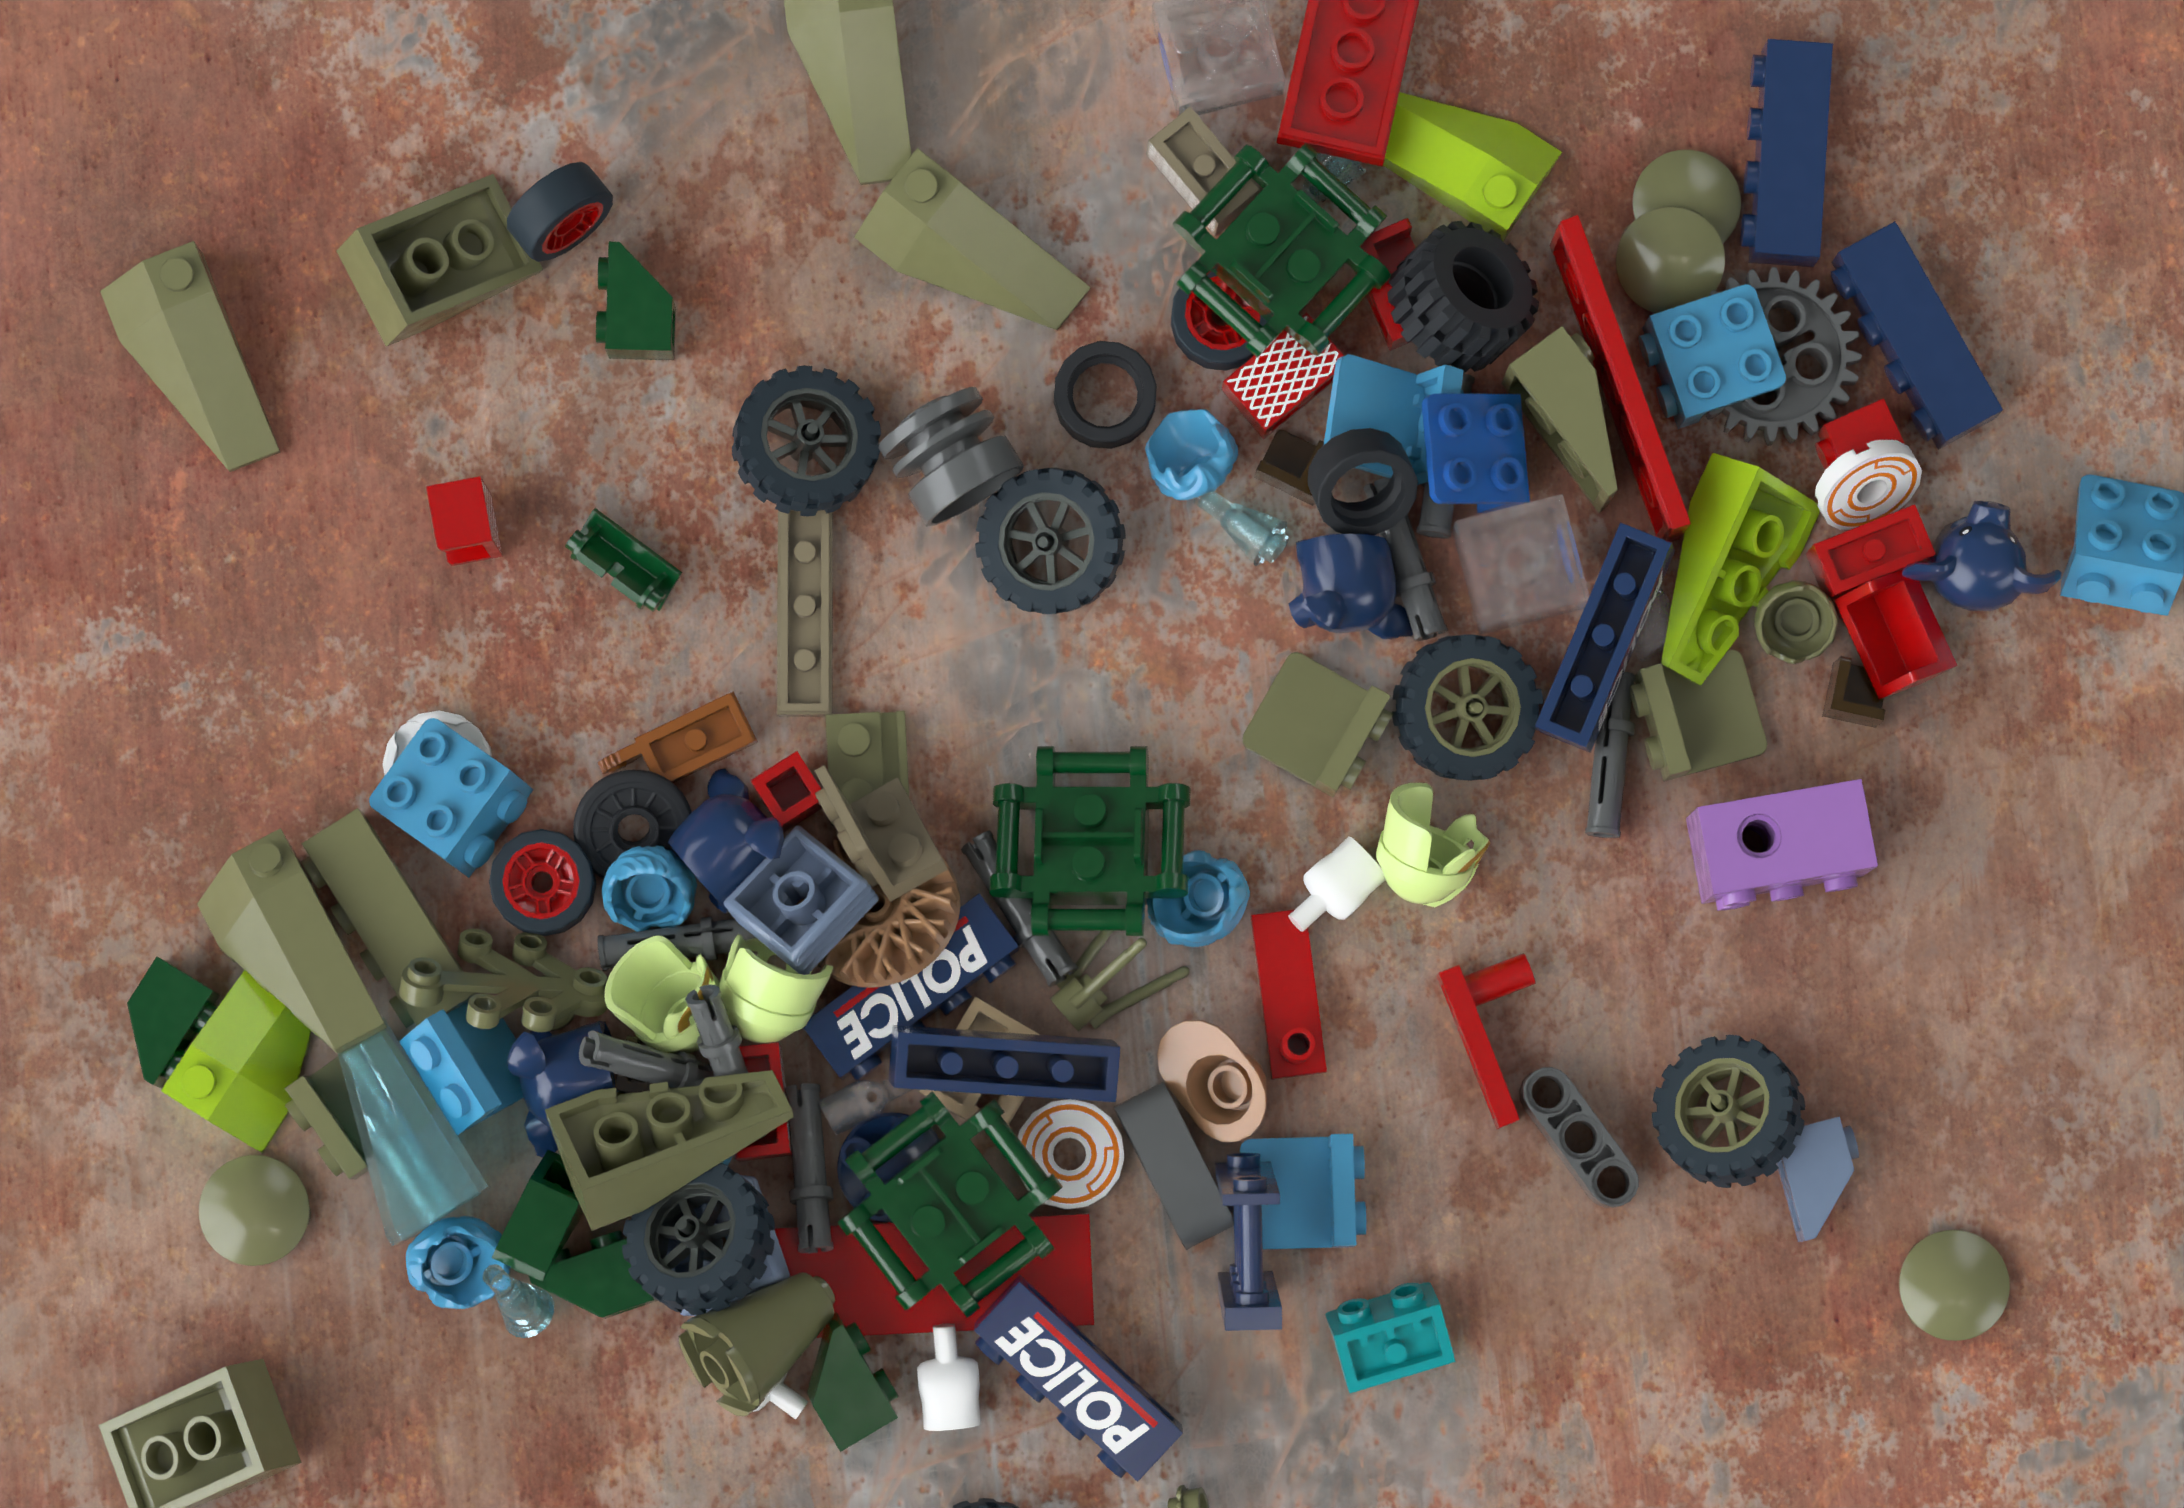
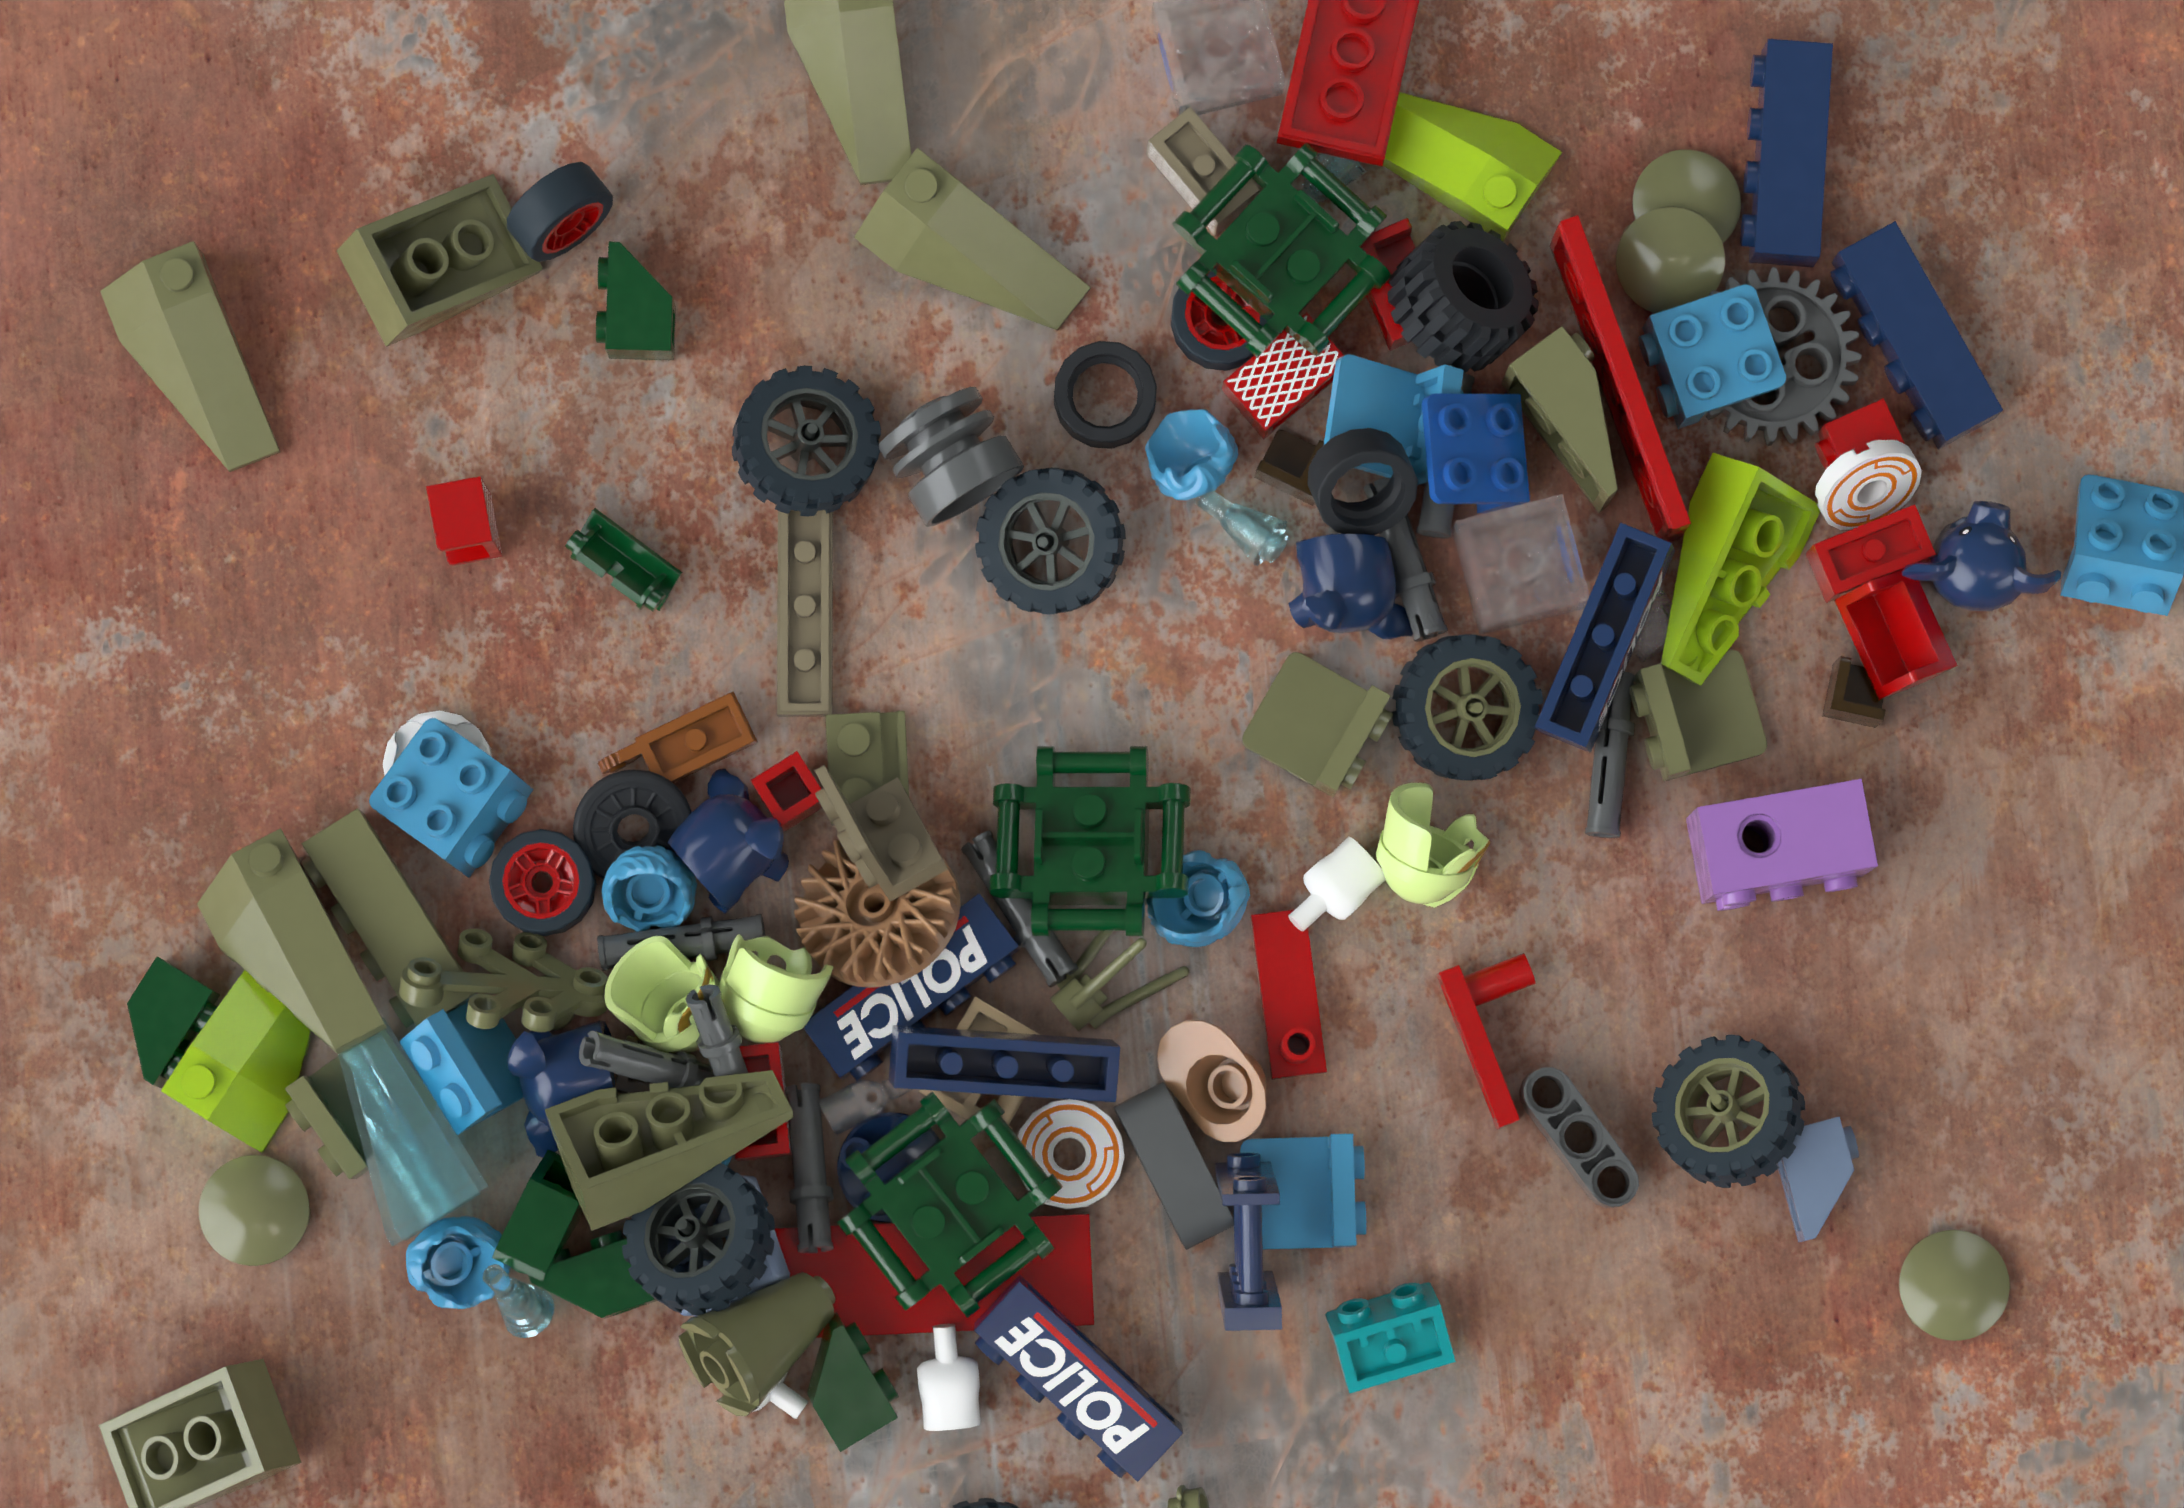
sand blue brick [724,826,879,975] -> none
olive hair [1754,580,1839,664] -> none

